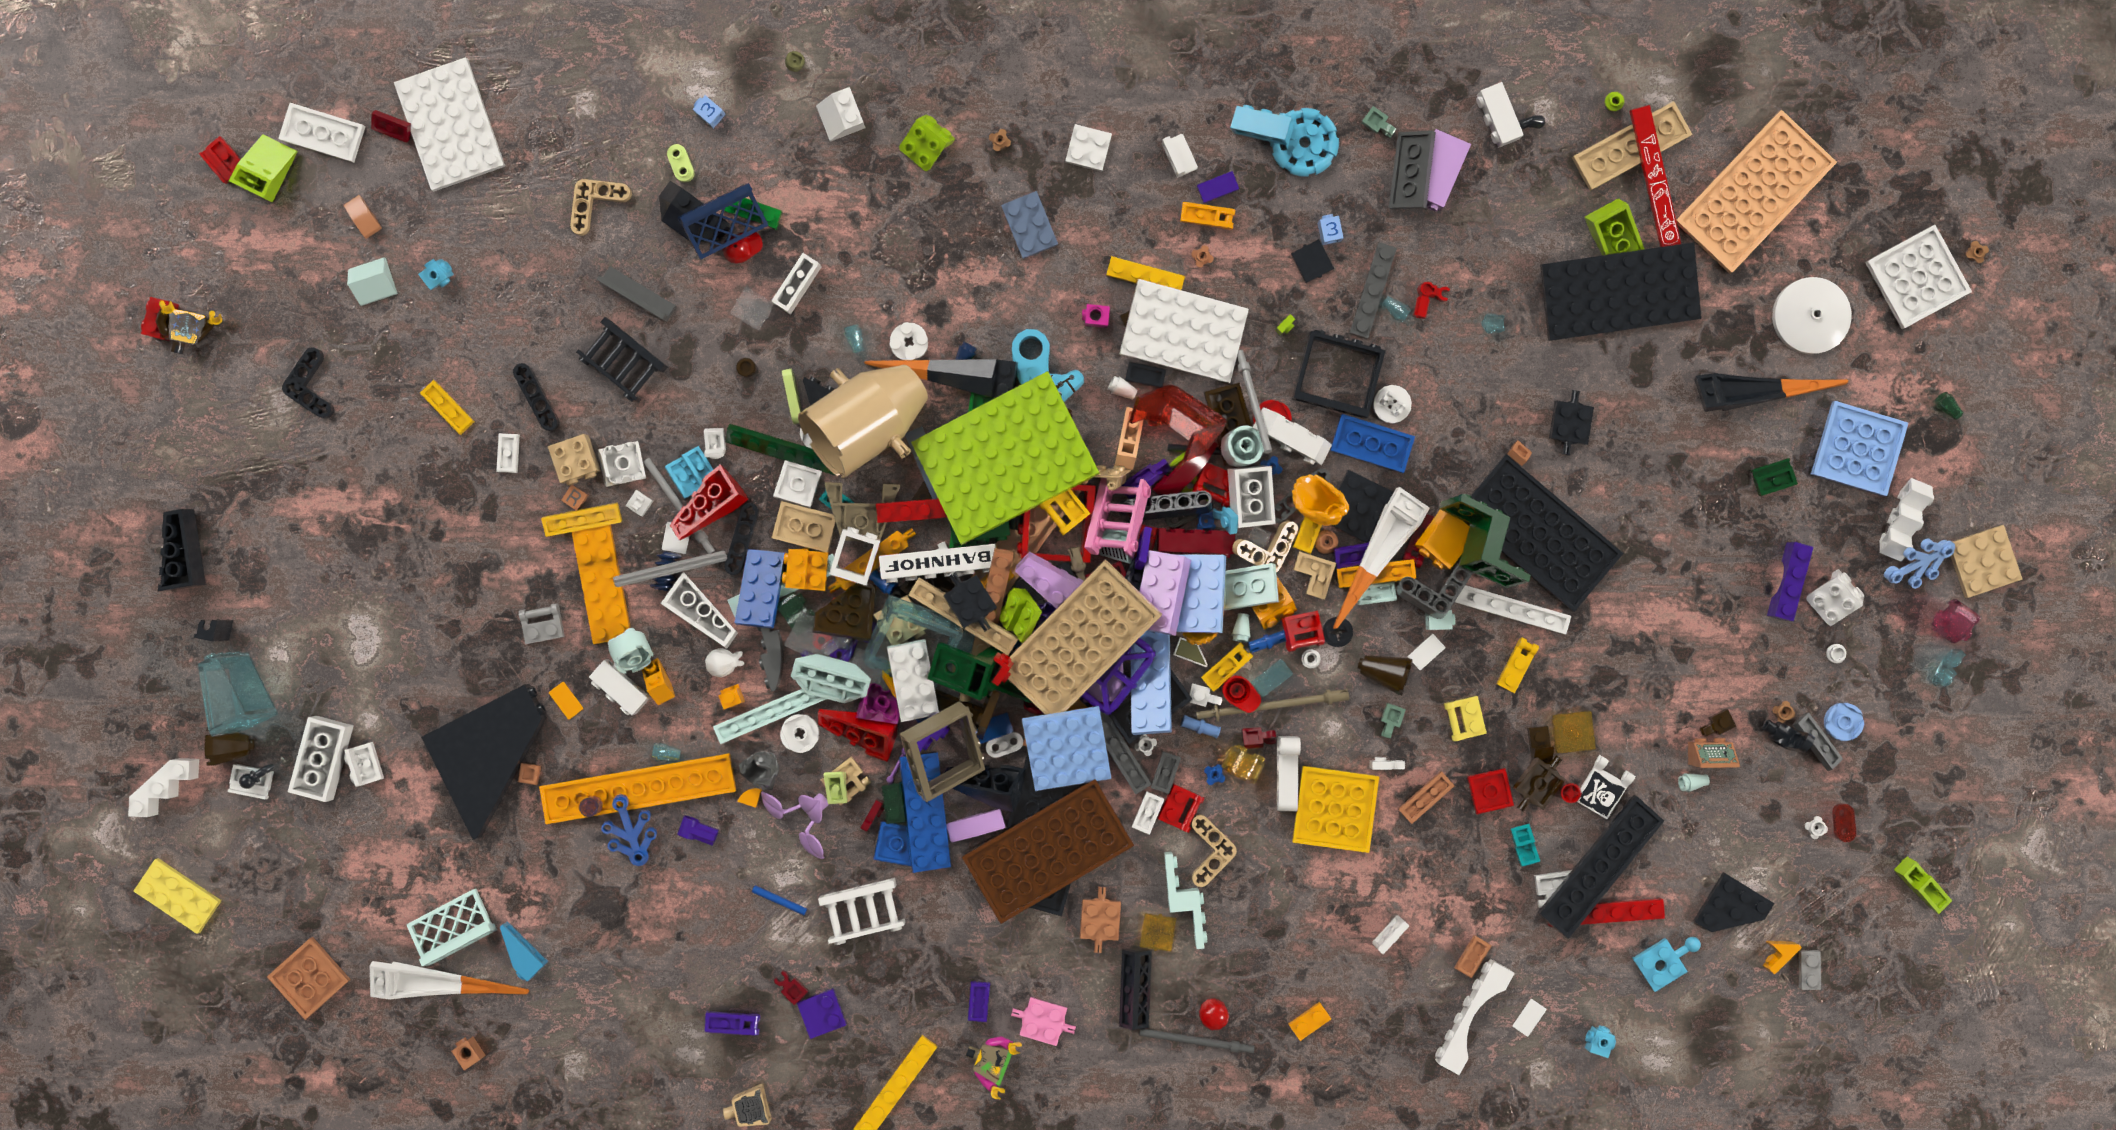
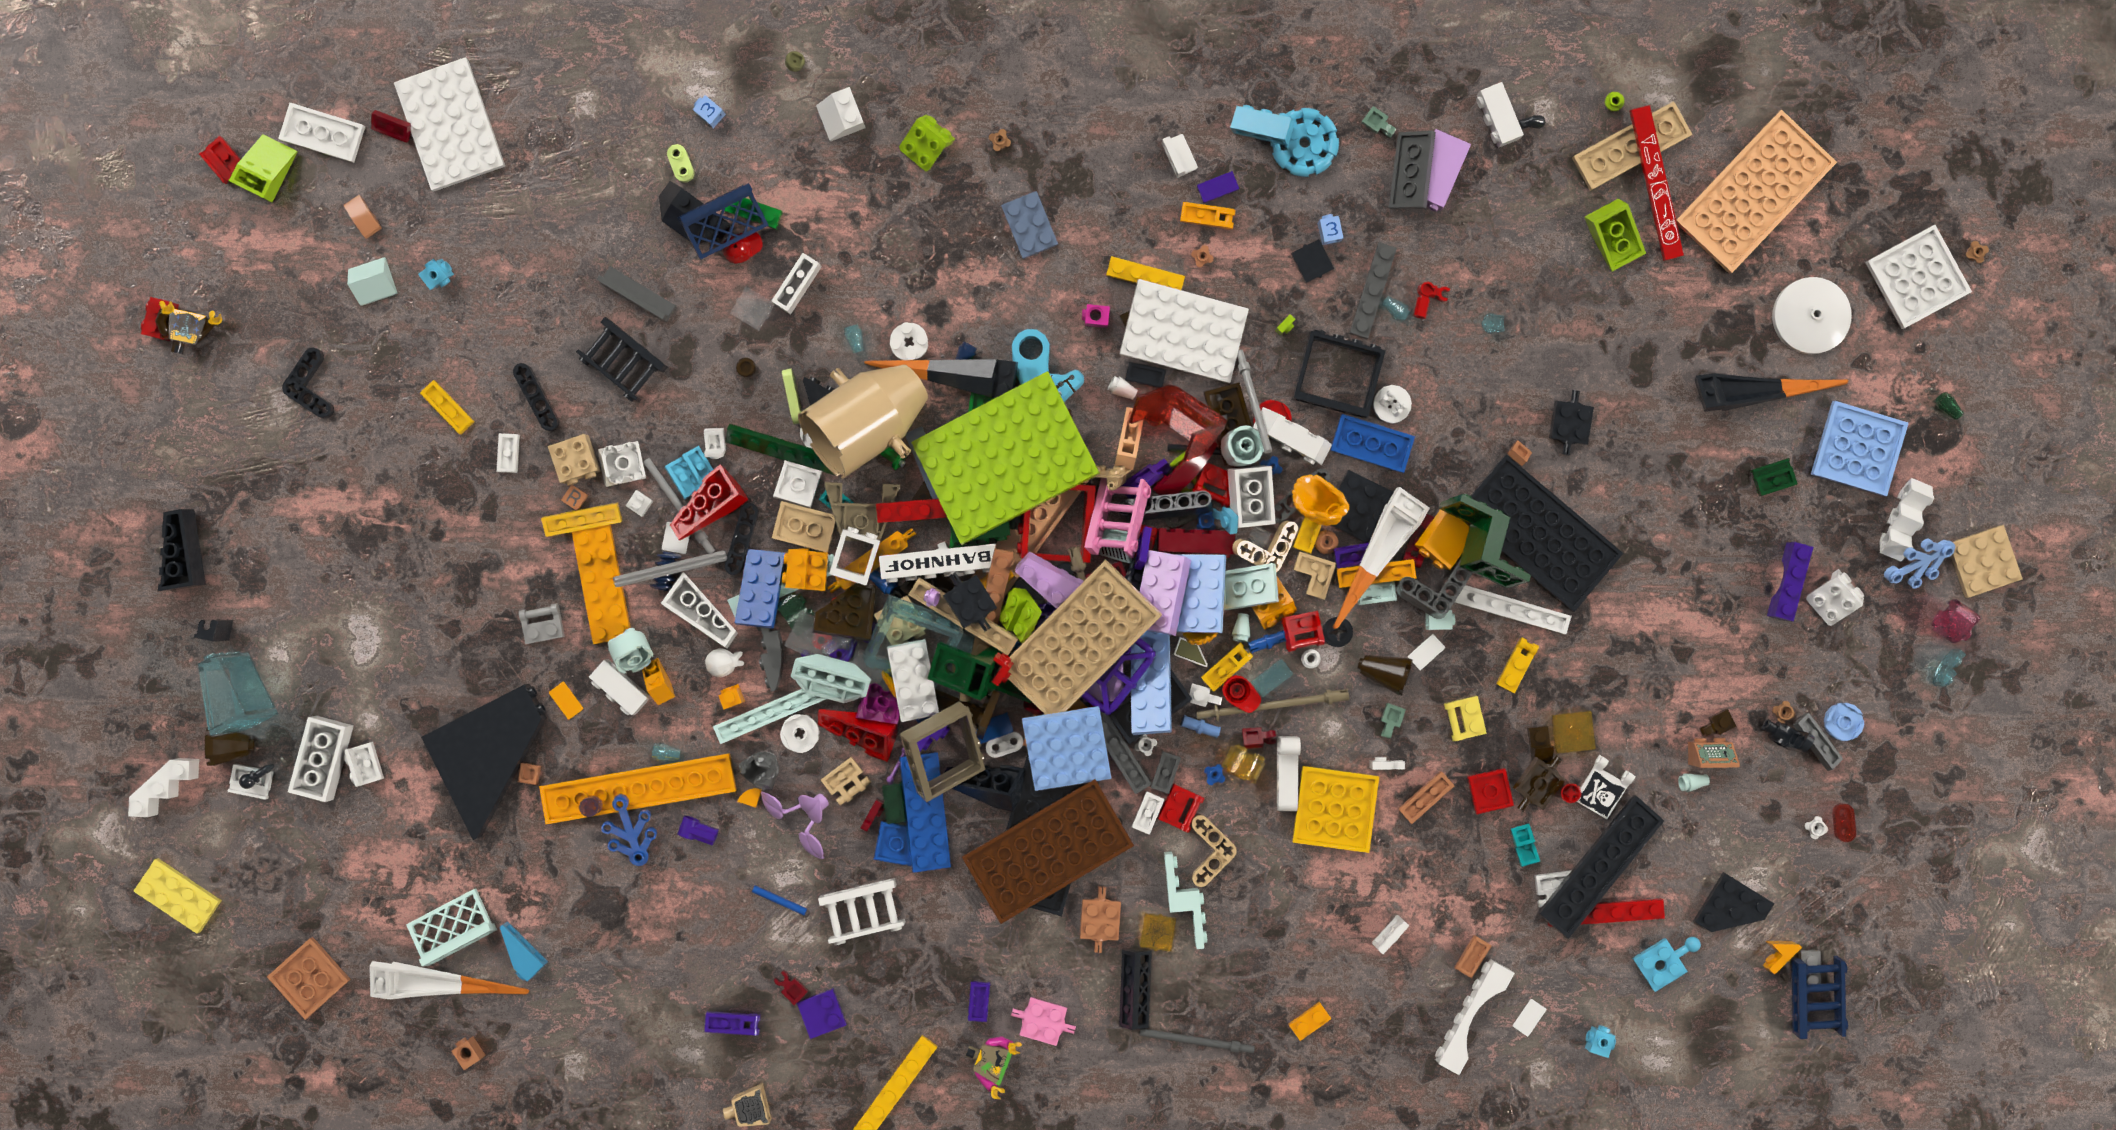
tan beam [570,179,632,236] -> none
yellowish green slope [824,772,848,804] -> none
lavender slope [946,808,1006,842] -> none
yellow plate [1039,489,1090,535] -> none
white plate [1065,124,1112,172] -> none
red hair [1199,998,1229,1031] -> none
black plate [1540,242,1701,341] -> none
white plate [1826,644,1846,663] -> none
lime slope [1894,857,1952,914] -> none
none -> green piece [880,447,906,470]
none -> lavender plate [924,588,940,607]
none -> dark blue fence [1791,956,1848,1039]

